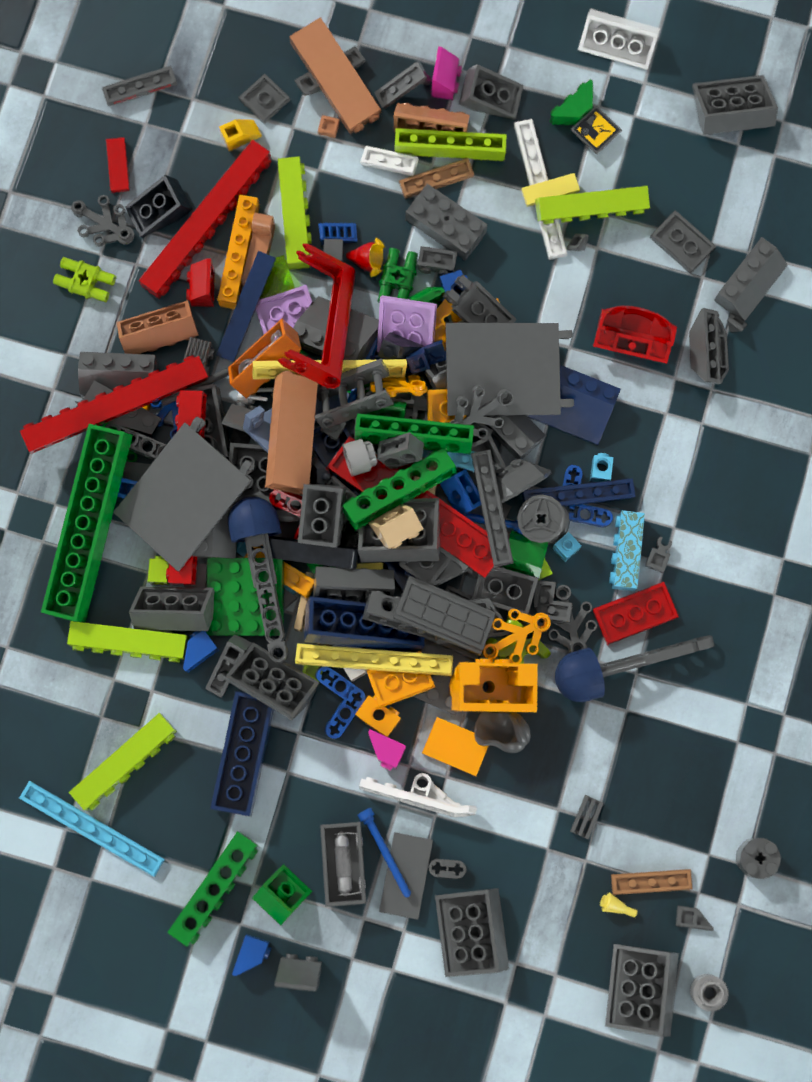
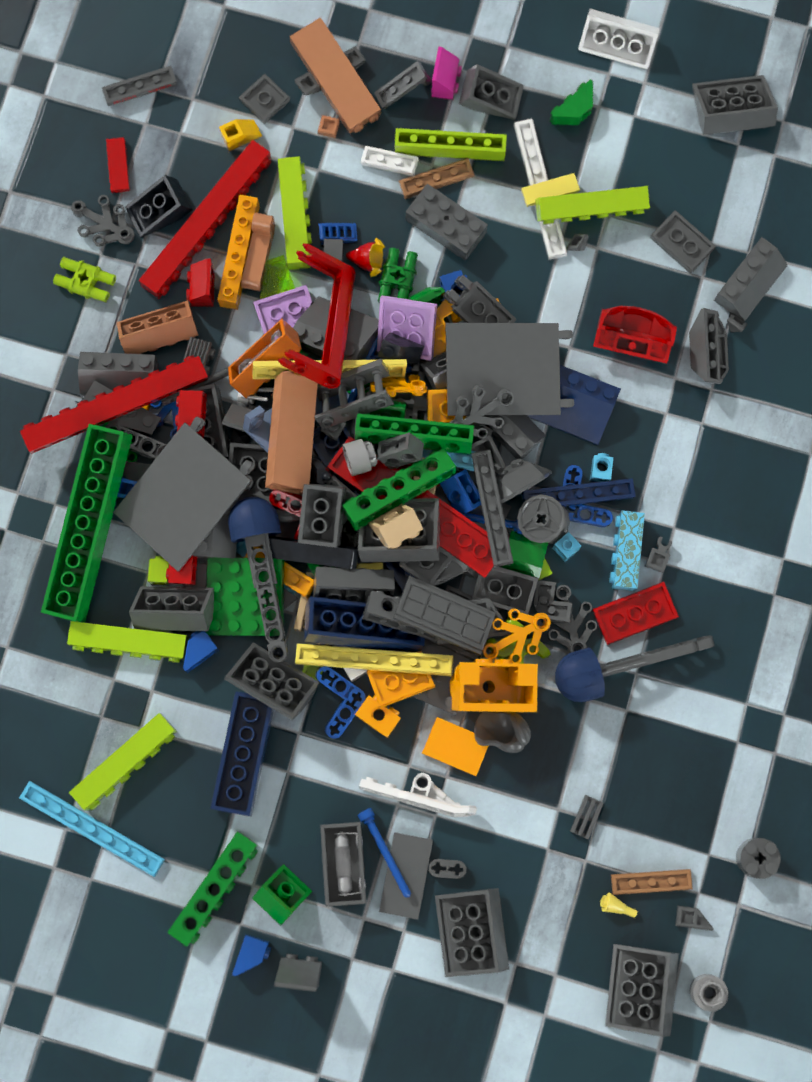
dark grey slope [205,635,252,698] -> none
dark blue tile [216,251,276,362] -> none
dark pink slope [368,729,406,771] -> none
nougat slope [394,103,470,132] -> none
dark blue slope [406,340,446,374] -> none
dark grey bracket [417,246,457,276] -> none
piece [571,106,622,155] -> none

